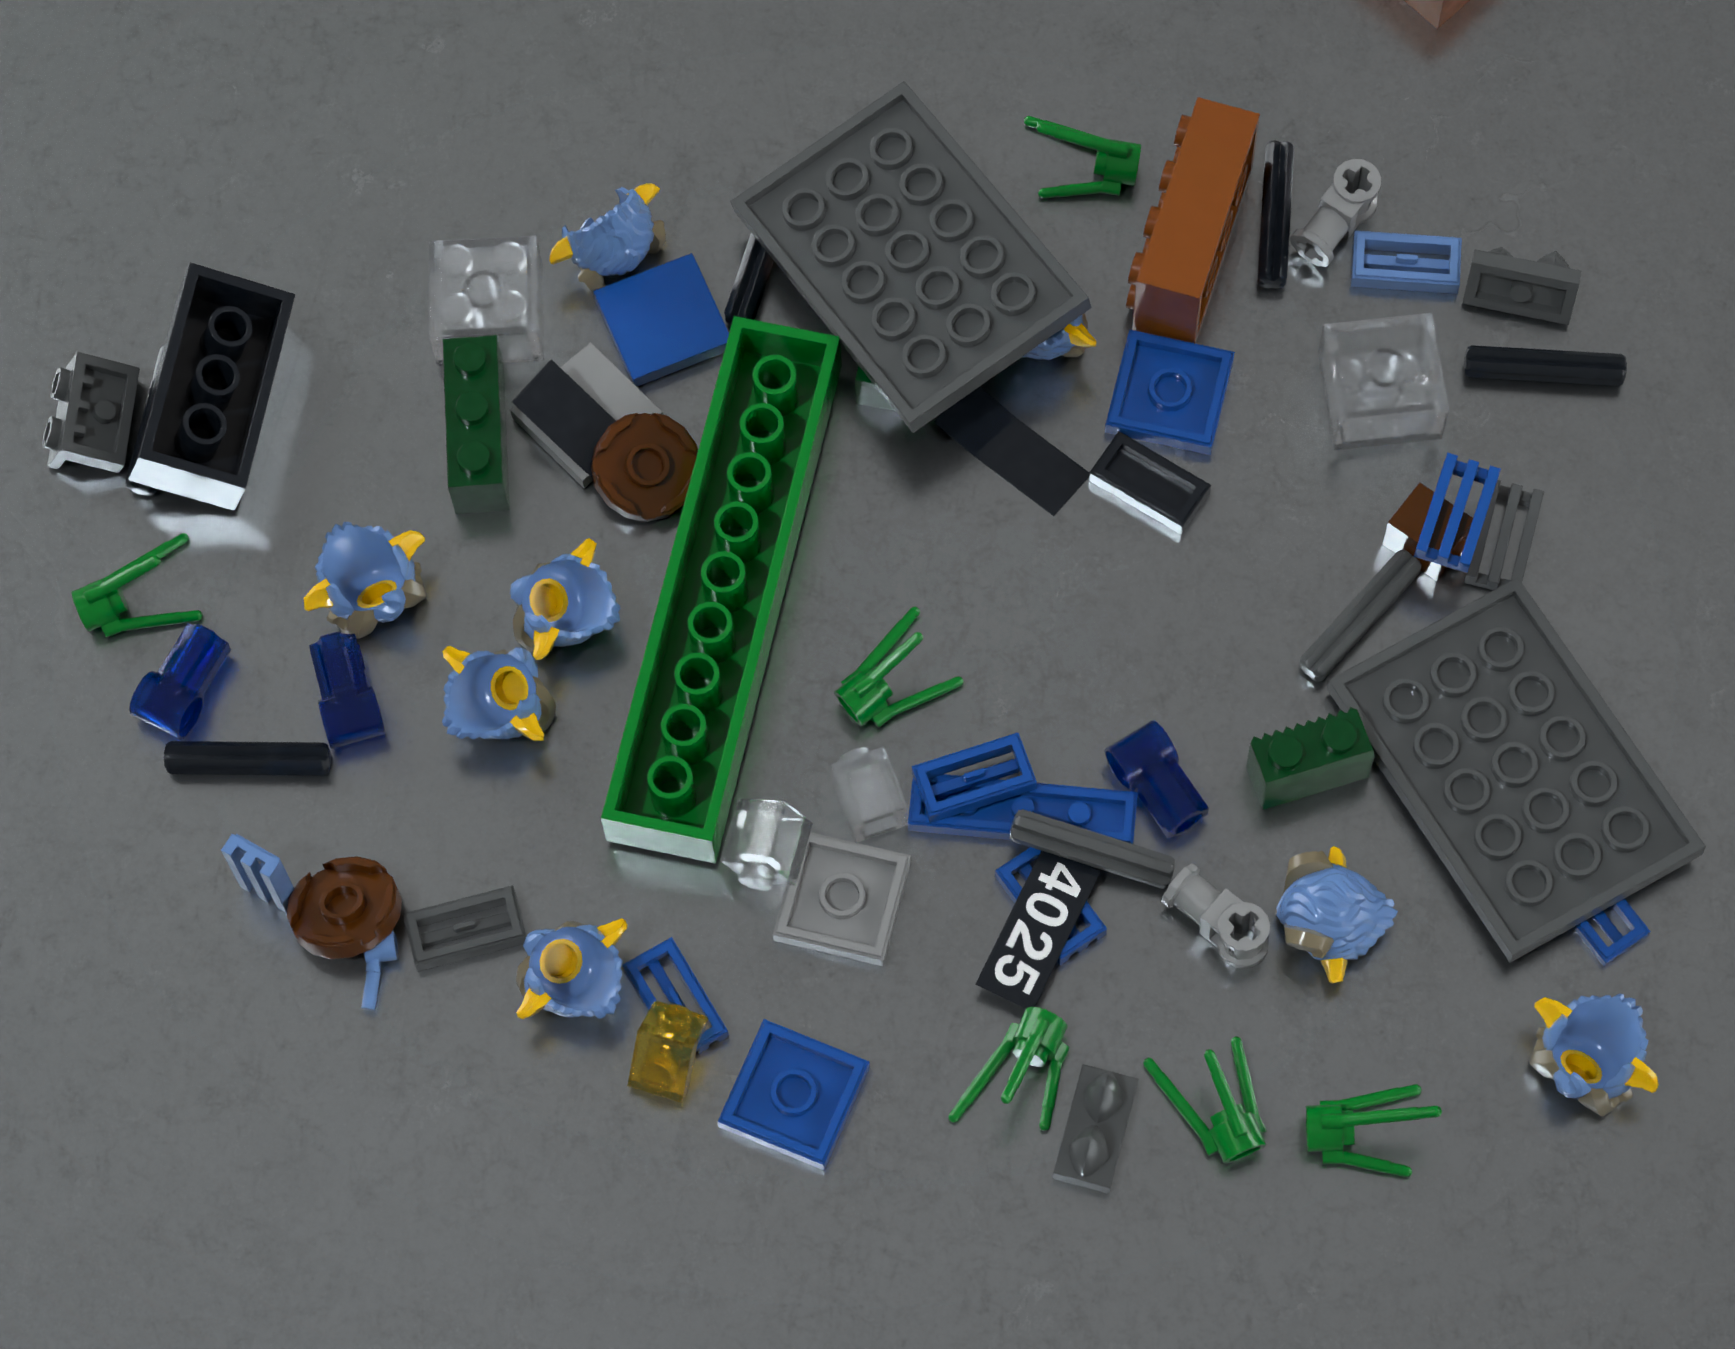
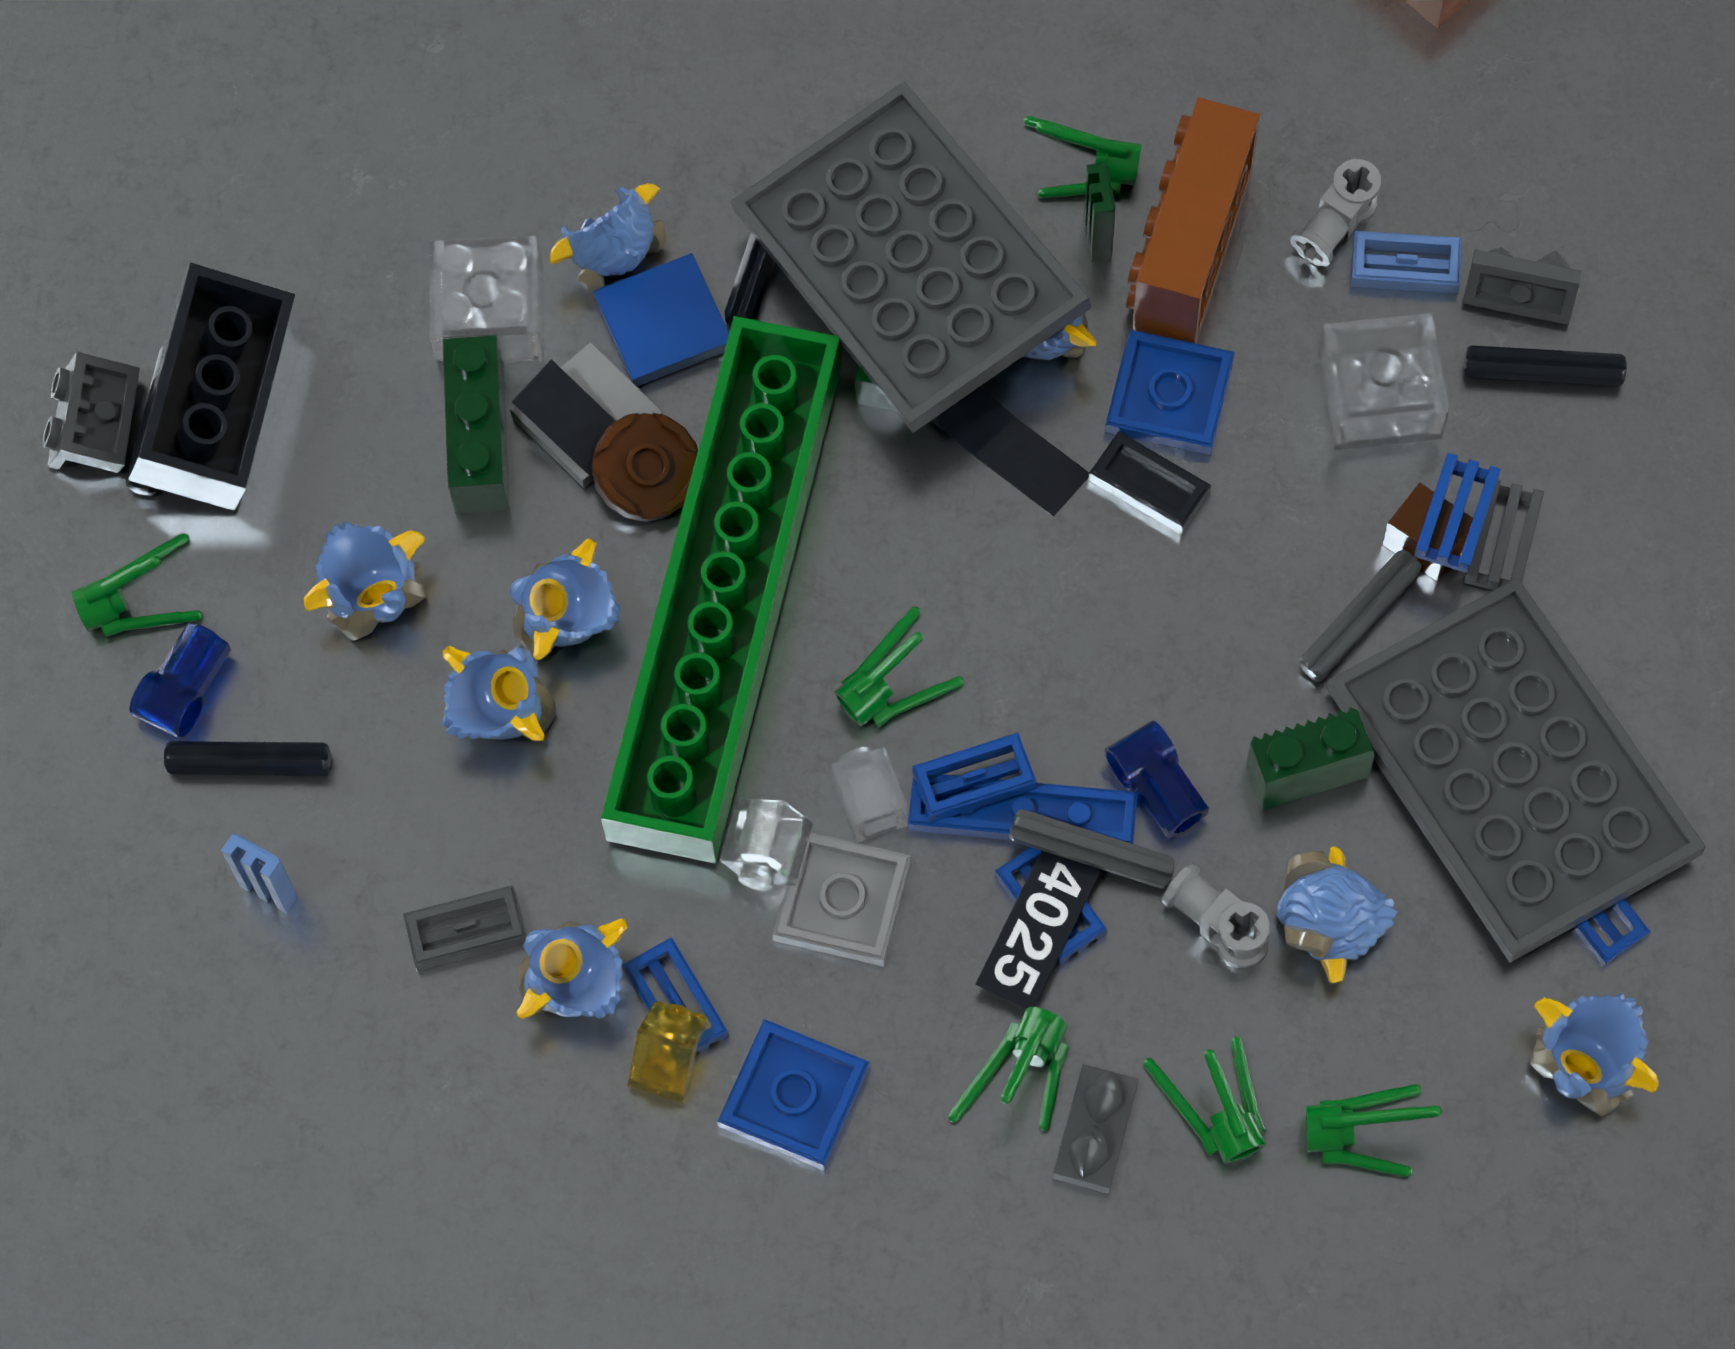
reddish brown tile [287,856,402,959] -> none
clear blue piece [309,632,385,749] -> none
medium blue hand [361,930,399,1010] -> none
black axle [1257,140,1295,289] -> none
none -> dark green tile [1083,163,1116,263]

